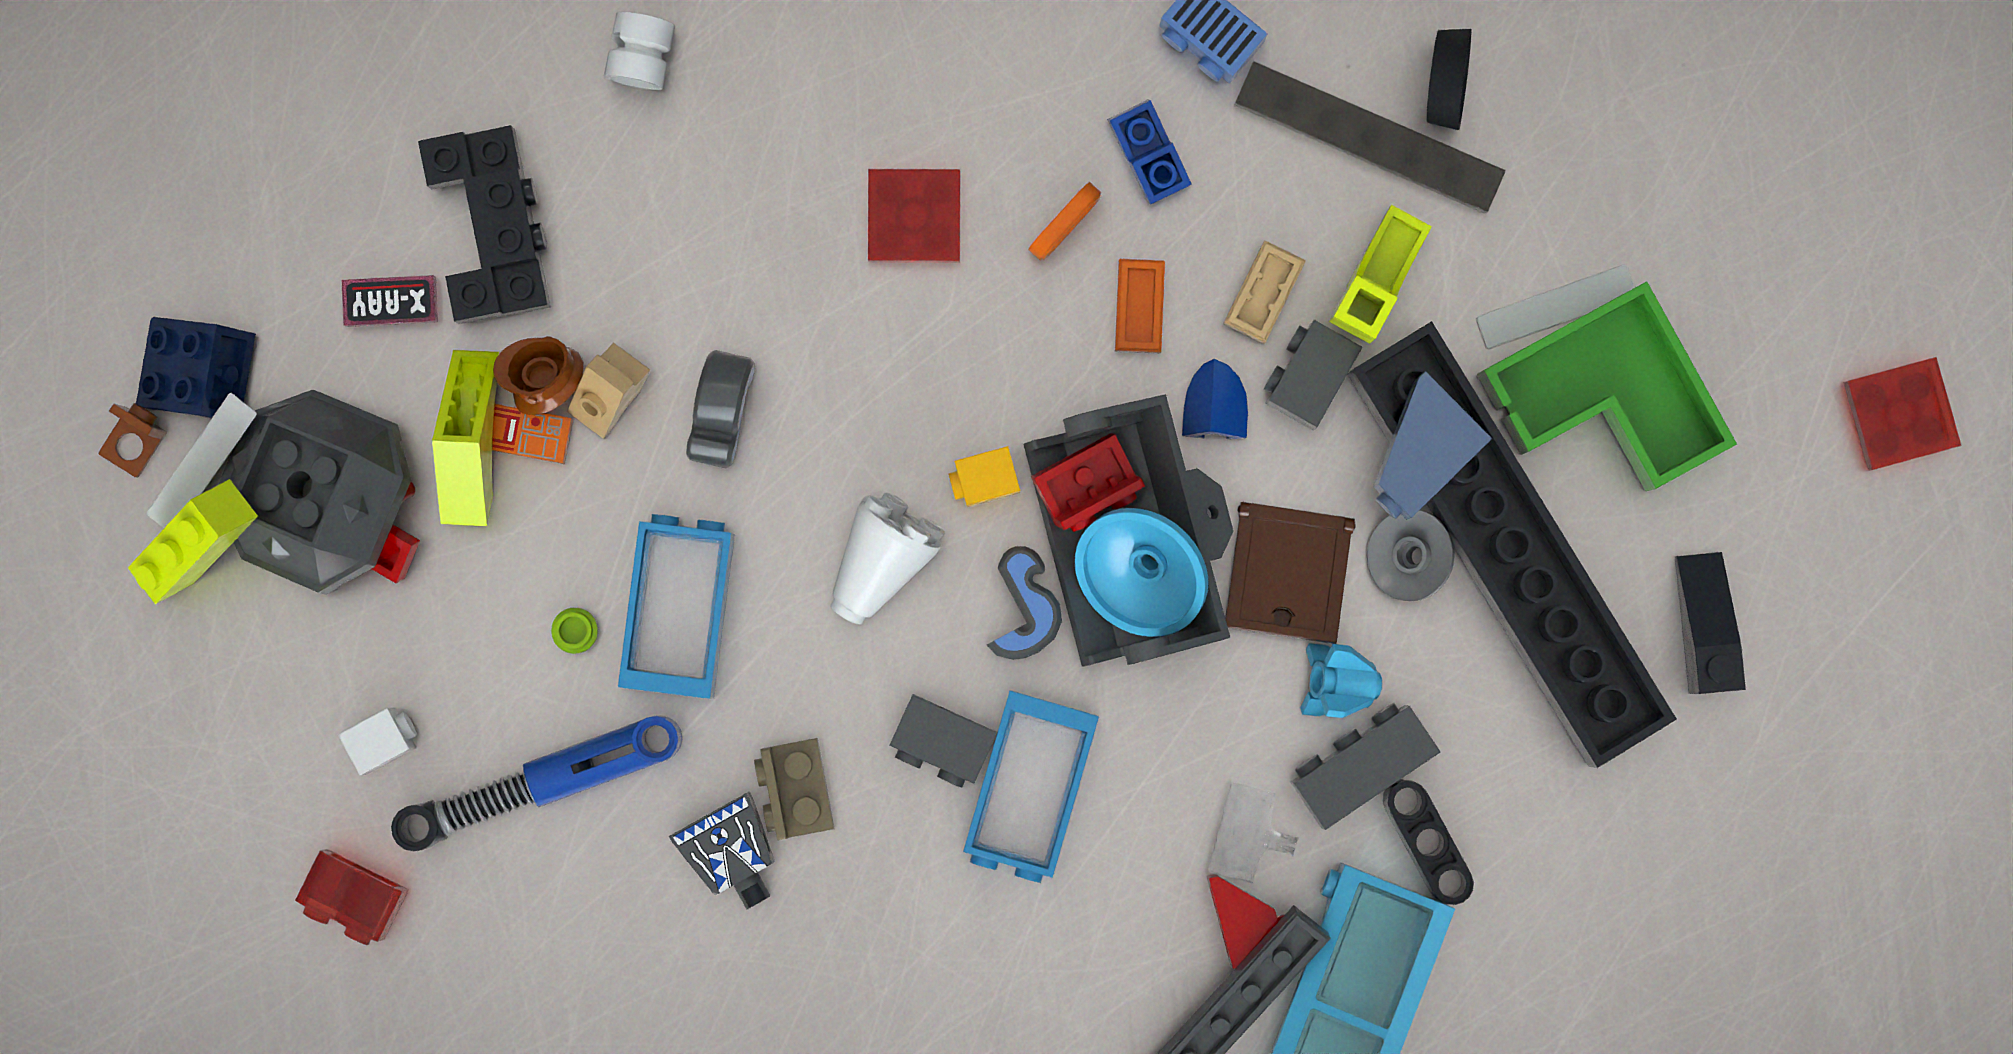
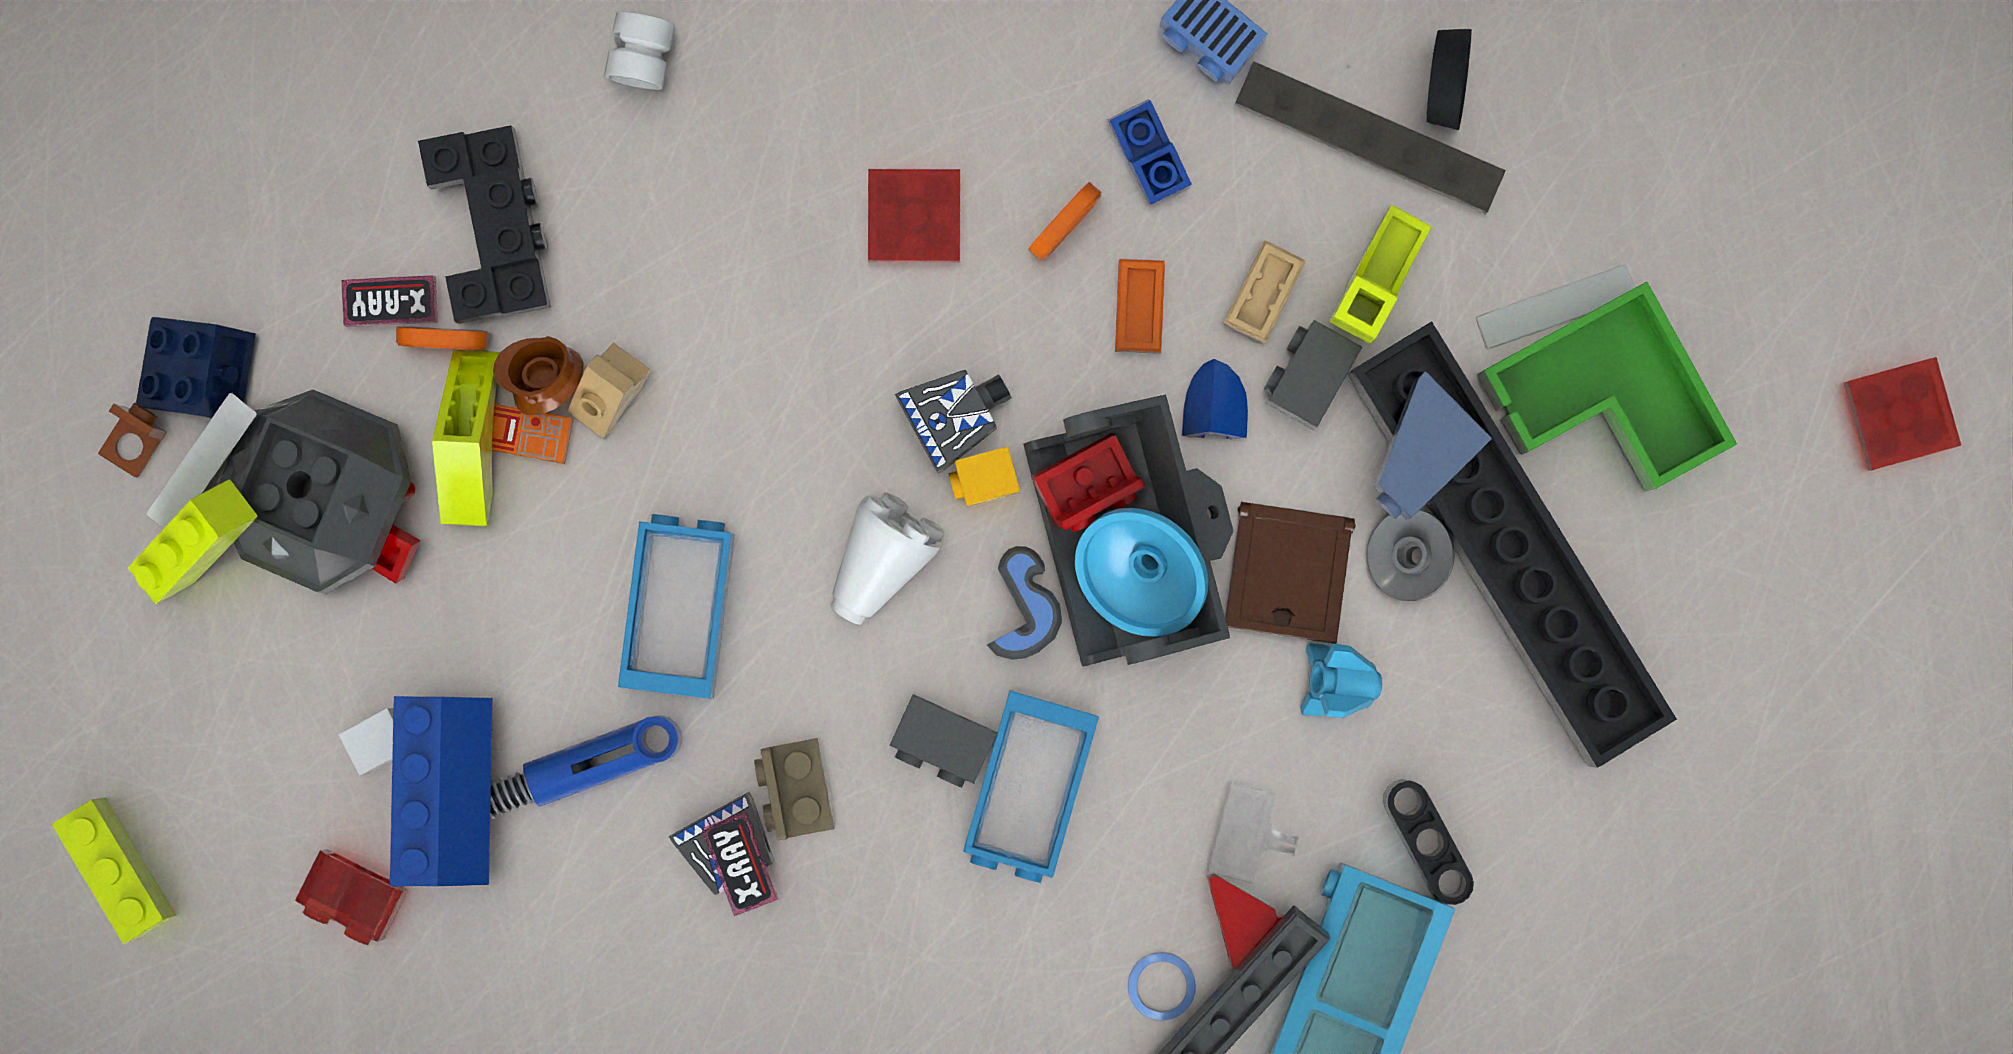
lime plate [551,608,598,654] -> none
dark grey animal [686,350,755,468] -> none
dark grey brick [1291,703,1441,830] -> none
black slope [1675,552,1746,694] -> none
none -> neon yellow brick [52,797,176,944]
none -> blue slope [390,696,493,886]
none -> orange tile [396,327,488,350]
none -> tile [701,811,779,916]
none -> torso [895,370,1012,474]
none -> light blue piece [1128,952,1196,1020]

